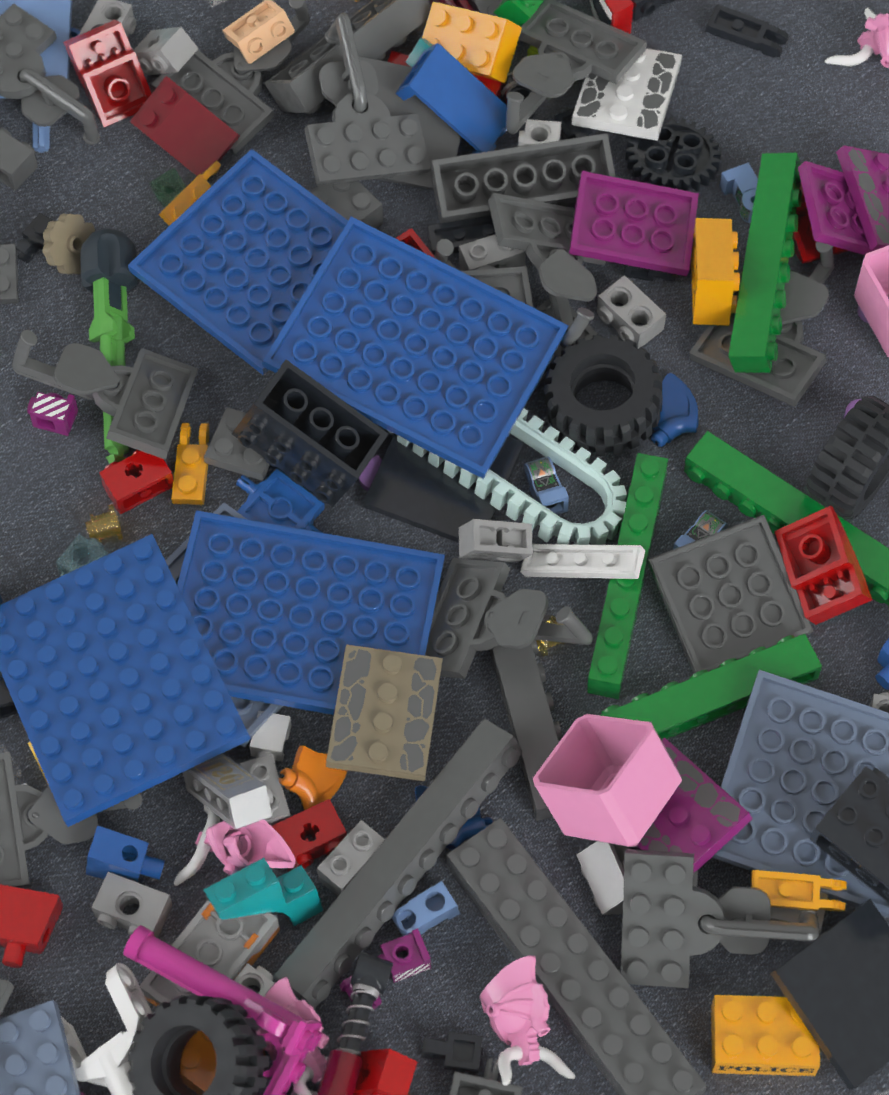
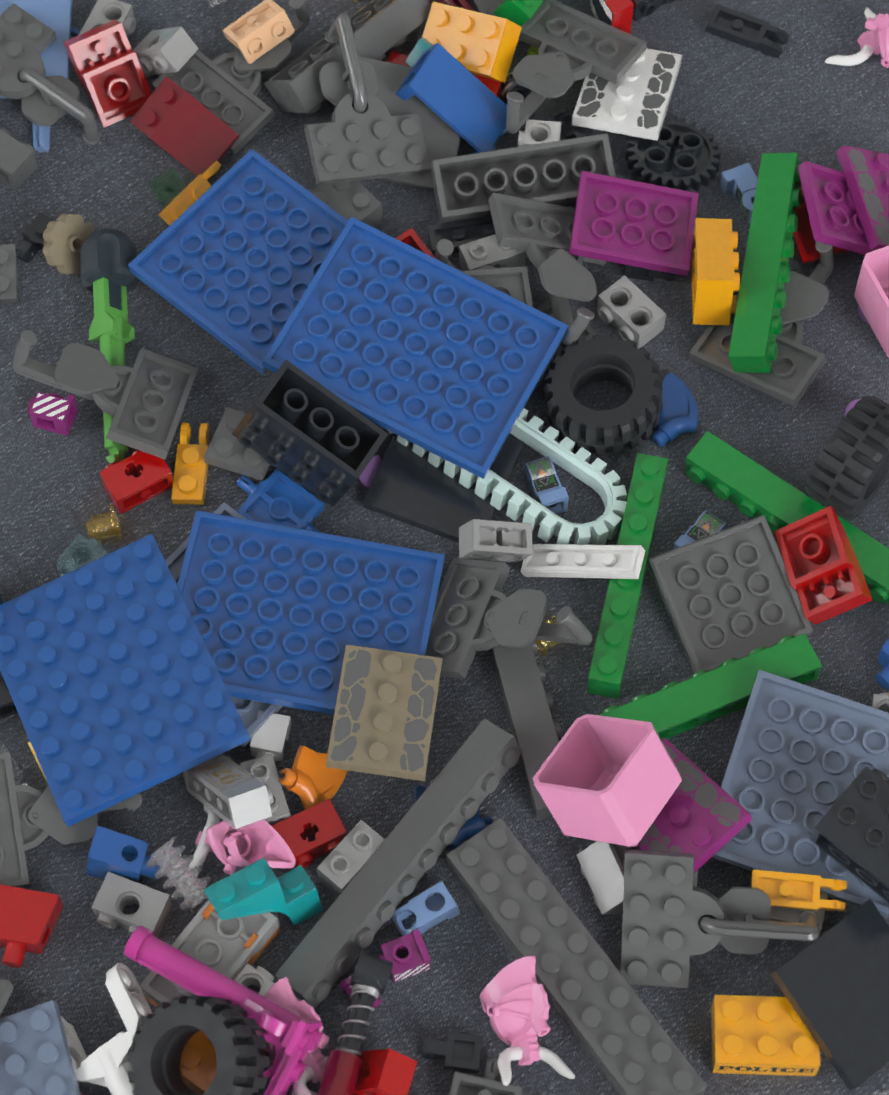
none -> clear piece [146,835,211,911]

